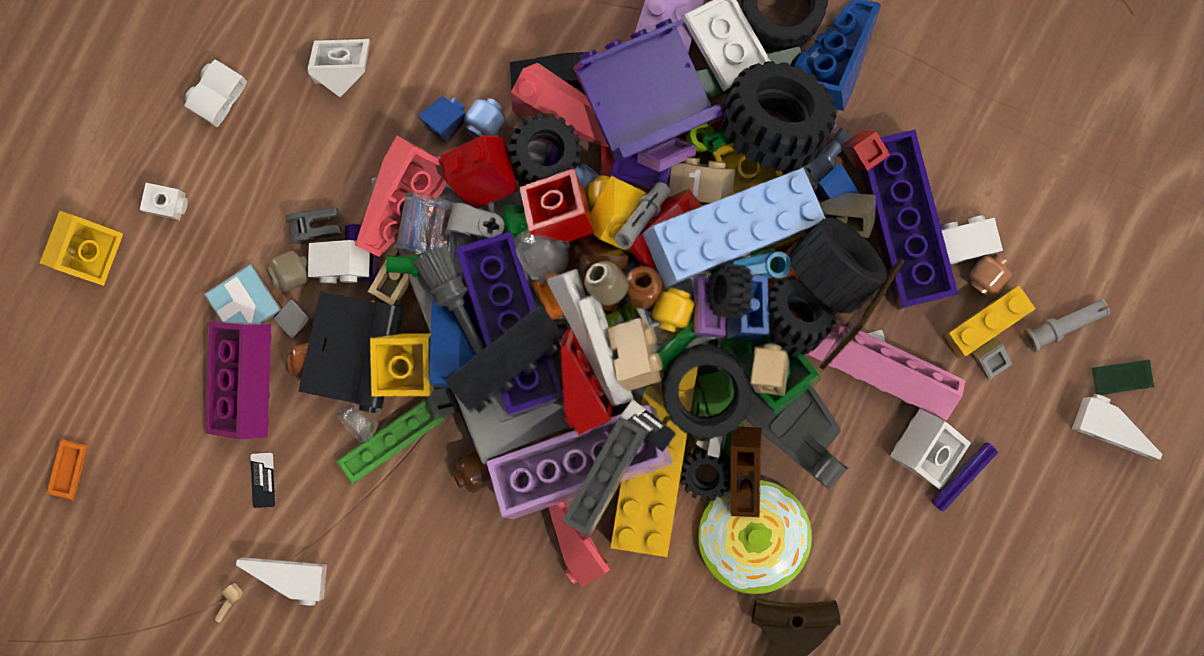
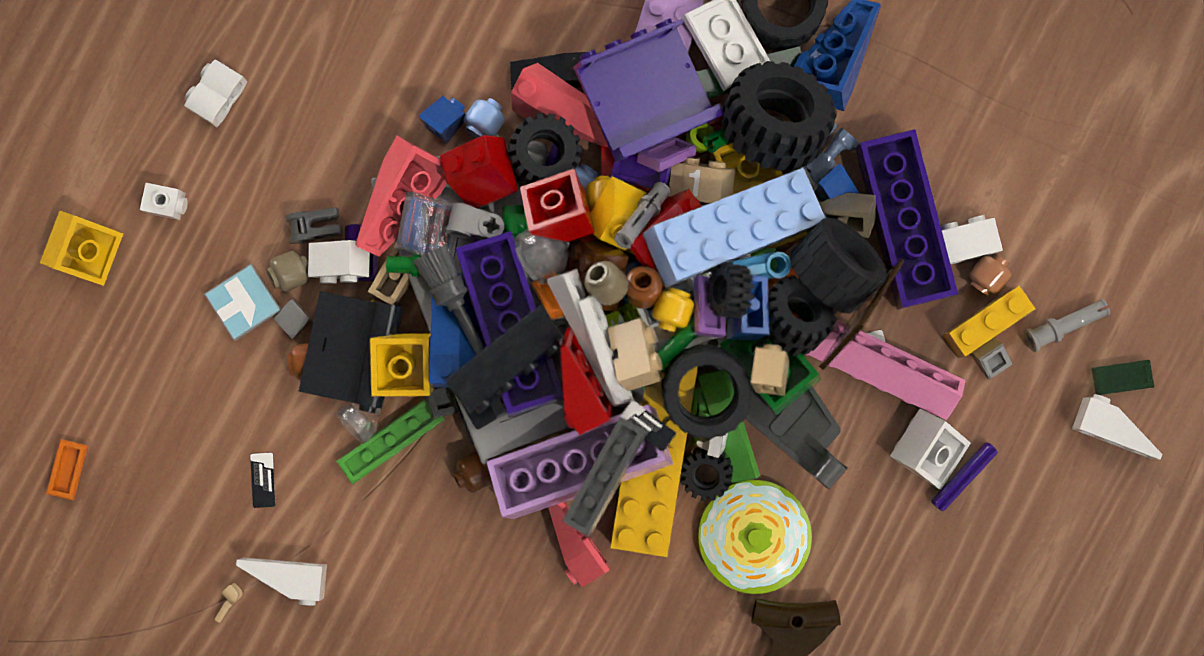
magenta slope [205,321,272,439] -> none
white slope [308,39,370,97] -> none
reddish brown slope [731,426,762,517] -> none
red panel [841,130,890,171] -> none
none -> black panel [462,393,507,430]

